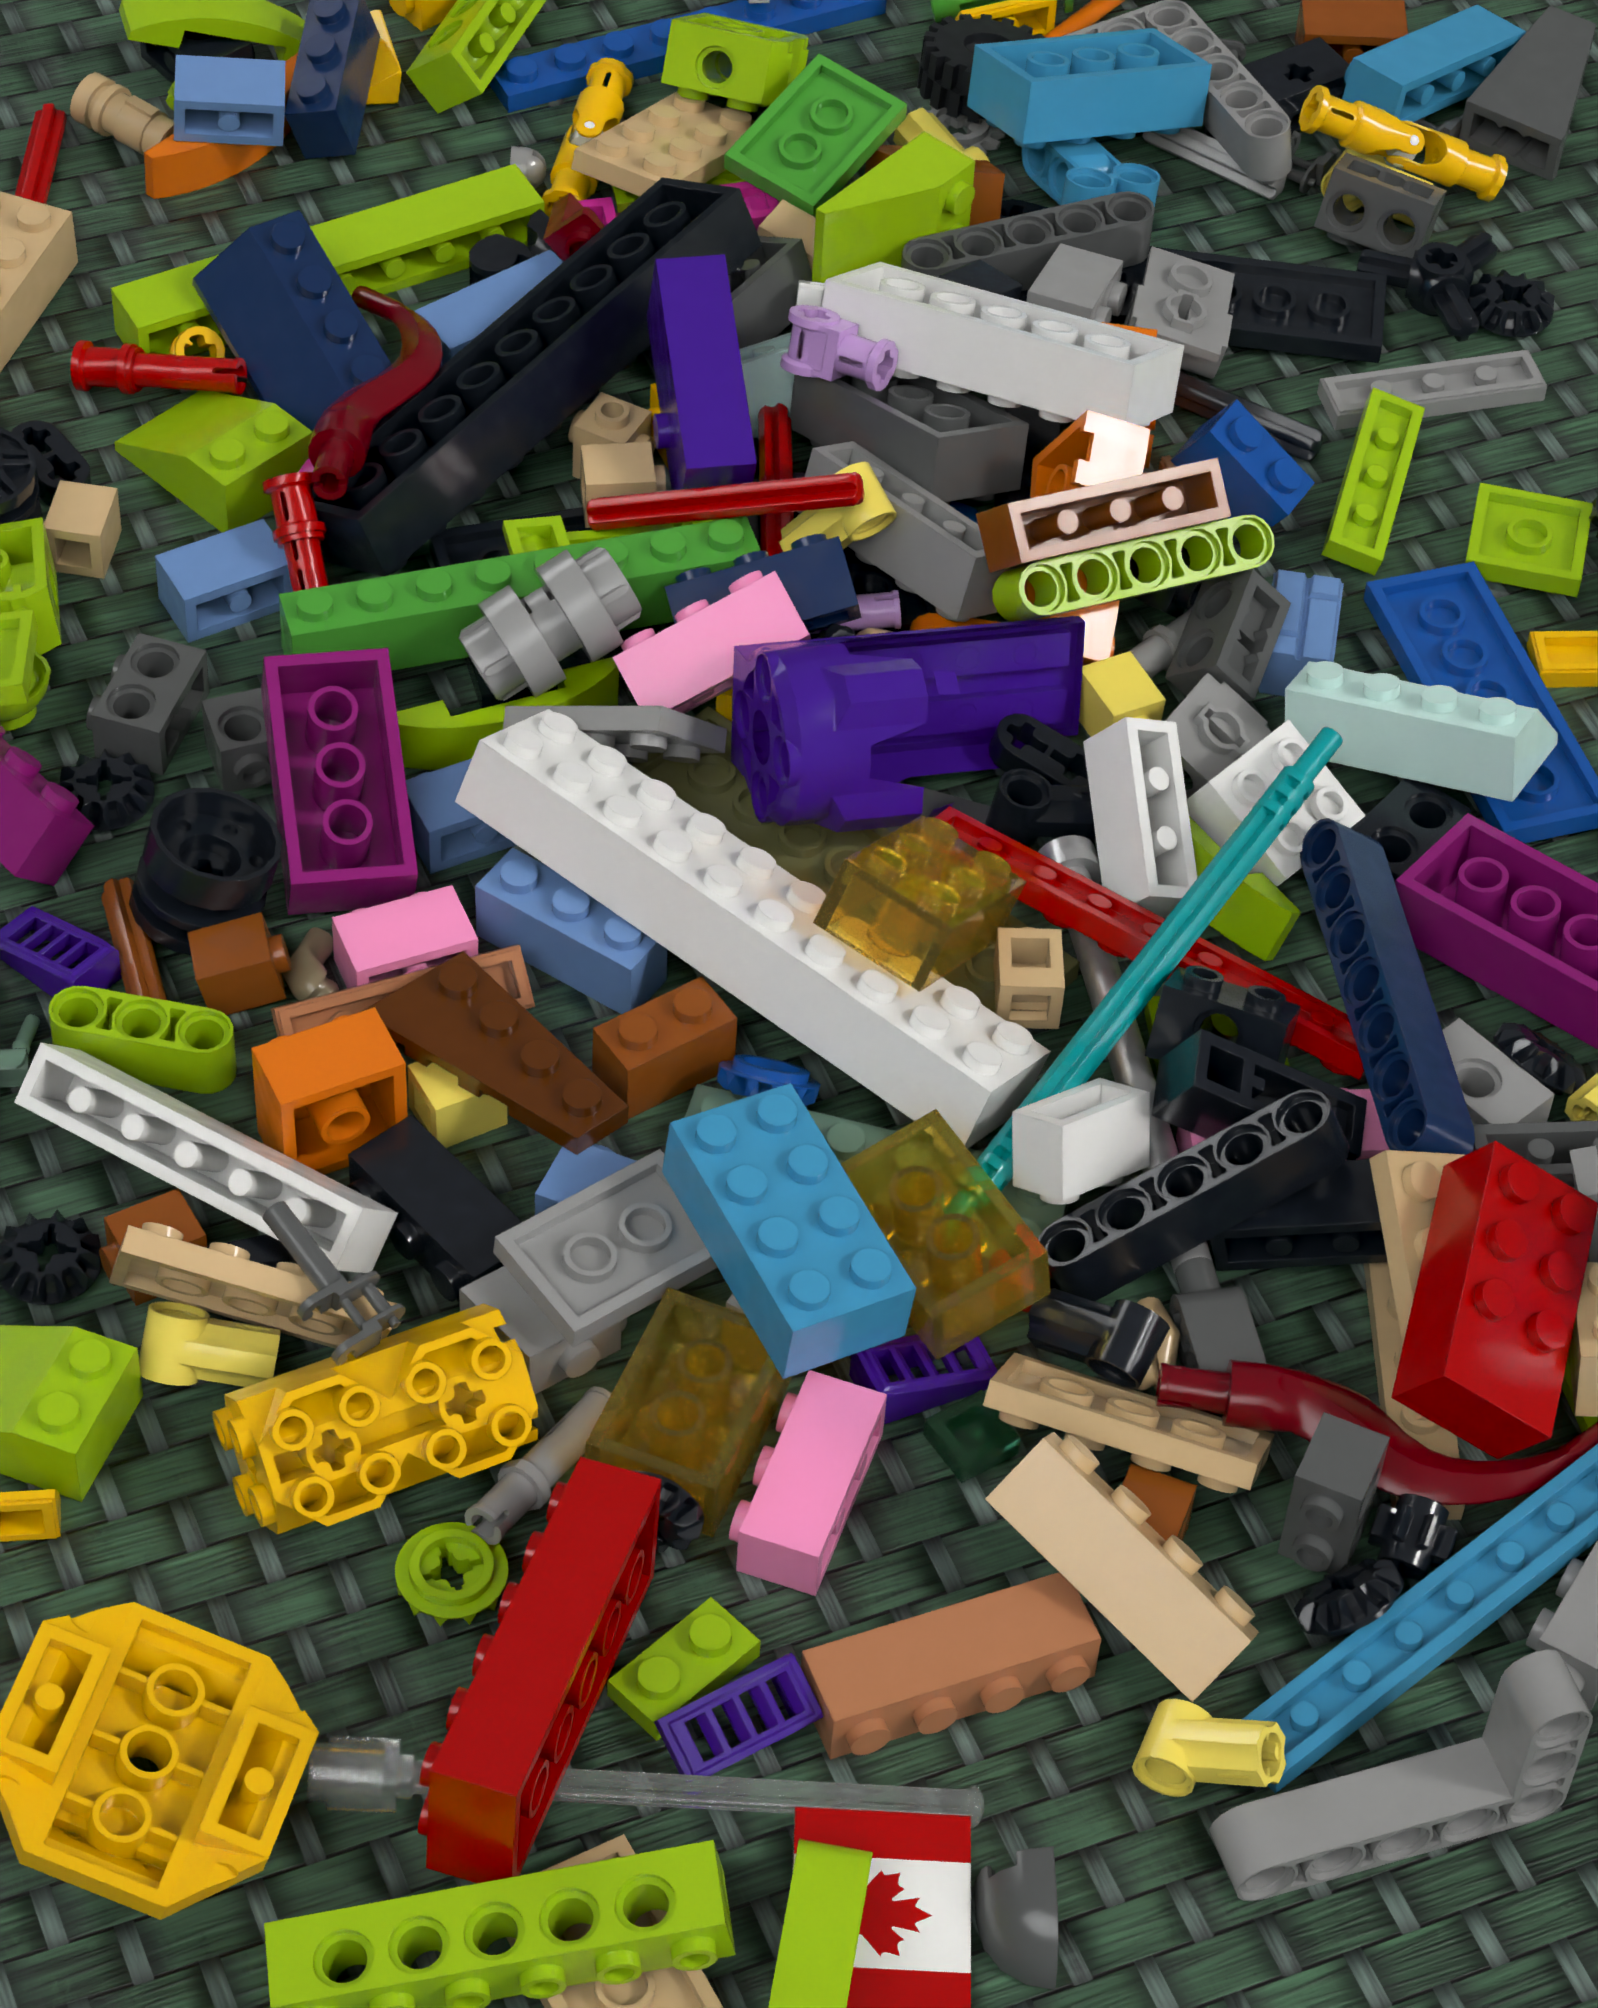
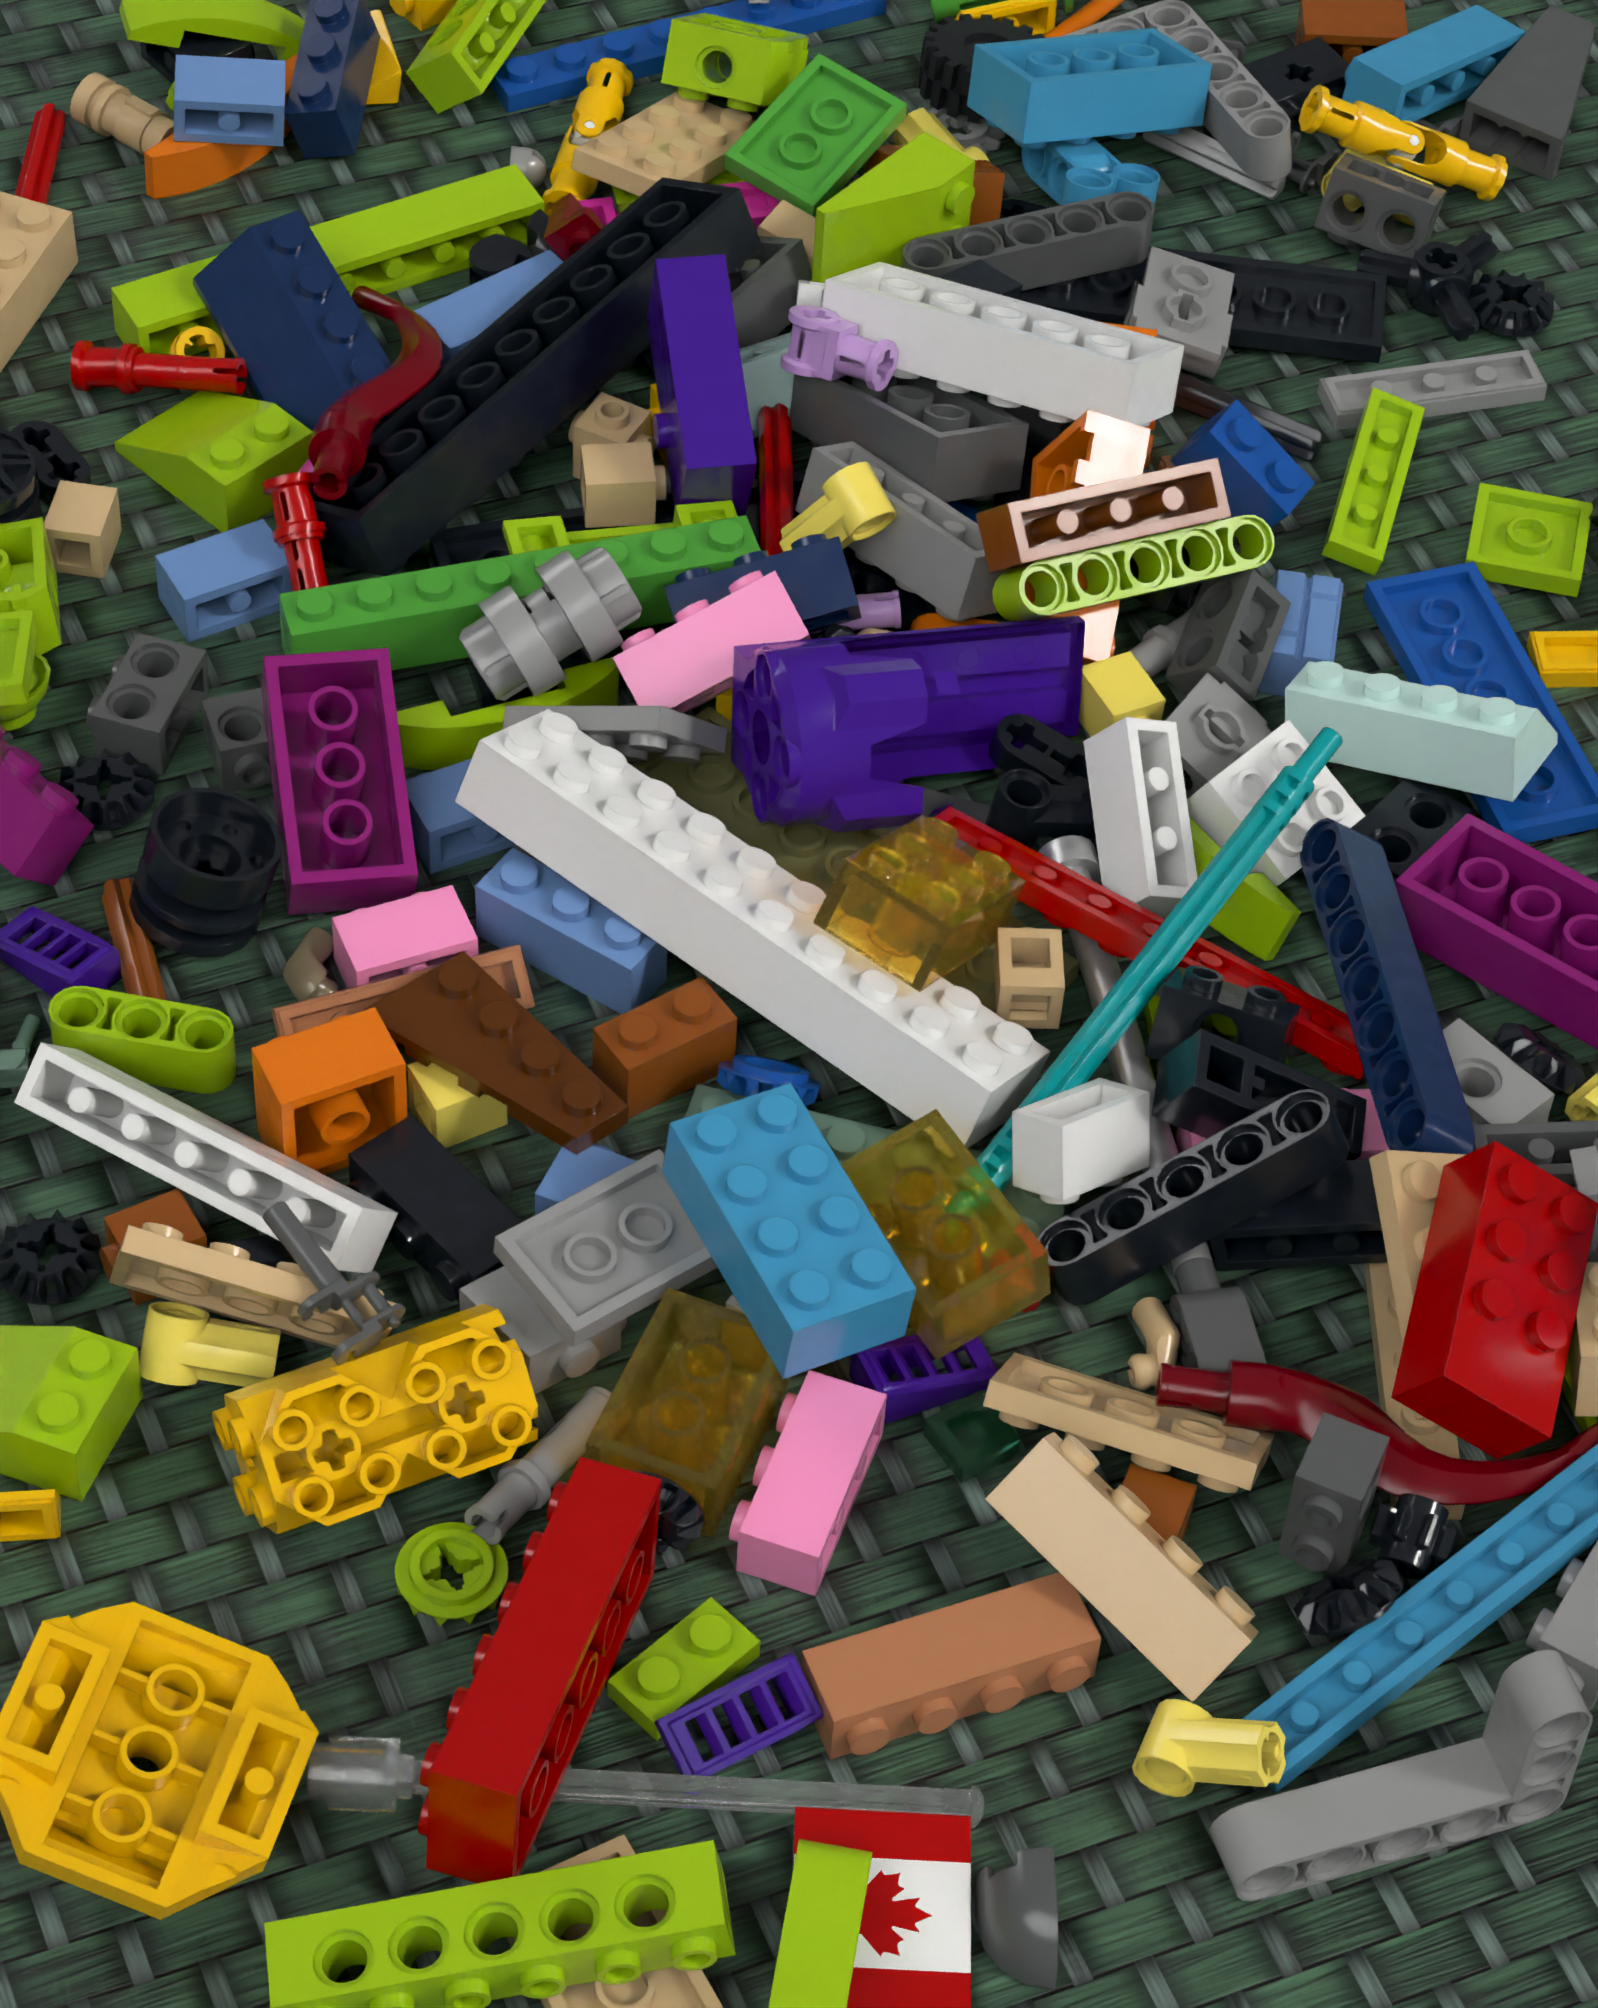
dark orange brick [187,912,292,1015] -> none
red axle [586,472,865,531] -> none
light grey brick [1026,243,1127,323] -> none
black piece [1027,1288,1170,1390] -> none

